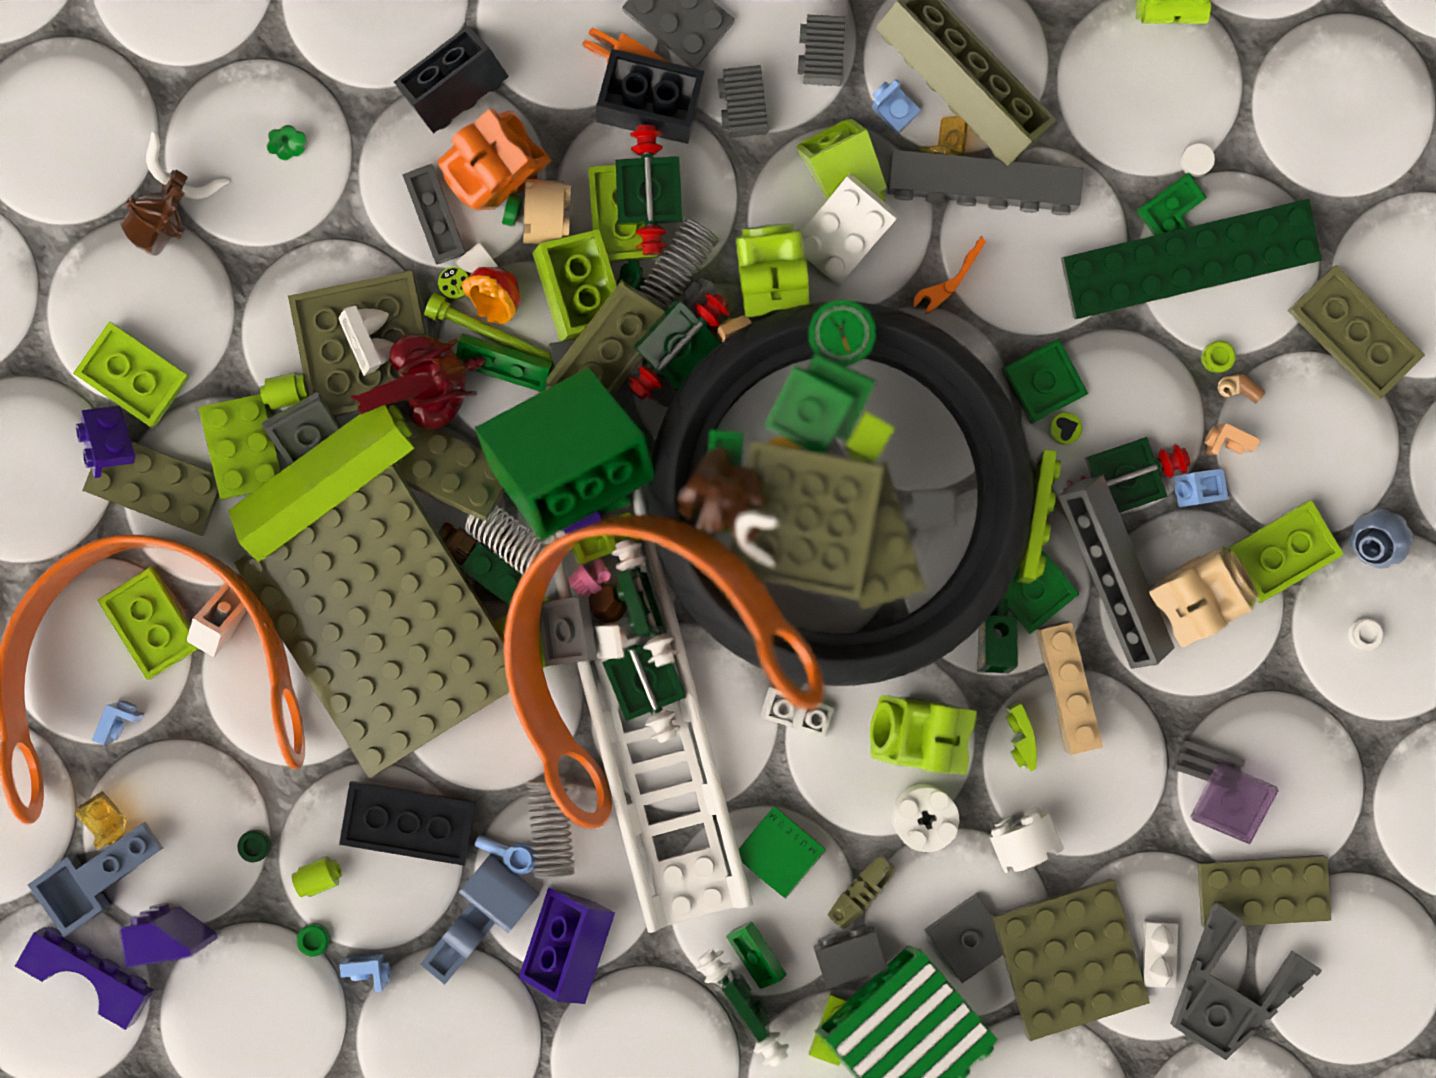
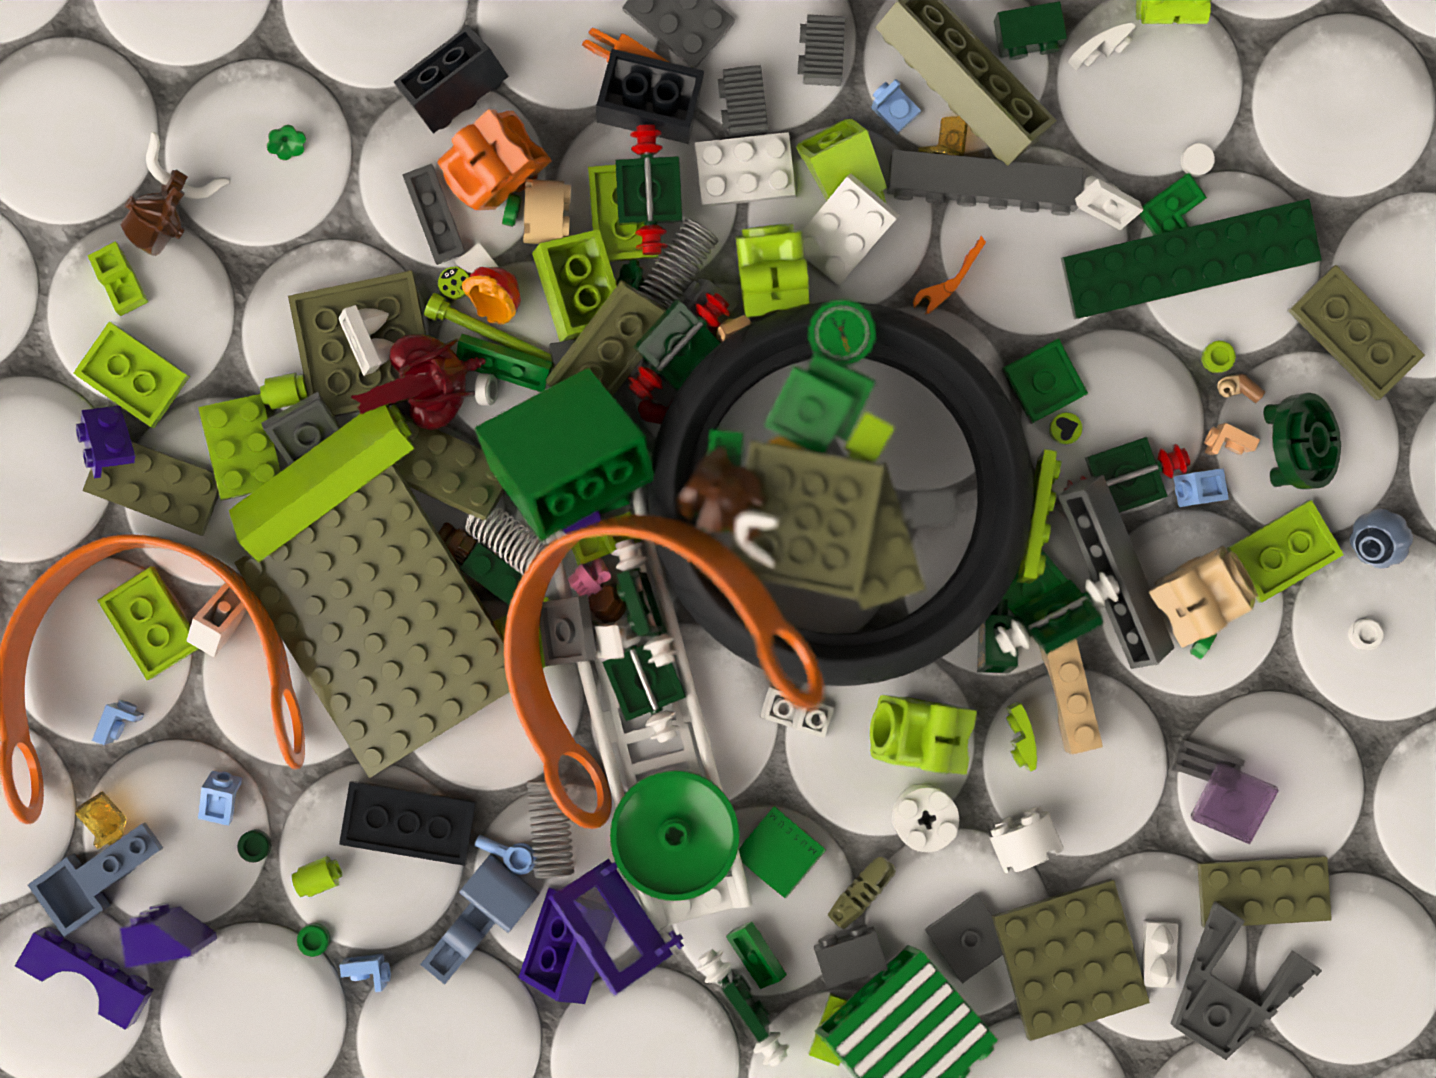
none -> lime slope [87,241,148,316]
none -> light blue bracket [198,771,242,826]
none -> white tile [475,373,498,406]
none -> dark purple piece [549,858,684,996]
none -> green dish [610,770,739,901]
none -> red arm [638,398,674,424]
none -> white plate [695,132,796,207]
none -> dark green brick [993,1,1067,60]
none -> dark green plate [996,572,1120,656]
none -> white slope [1068,22,1136,71]
none -> white tile [1075,176,1143,230]
none -> green tile [1190,633,1217,660]
none -> dark green piece [1263,393,1341,490]

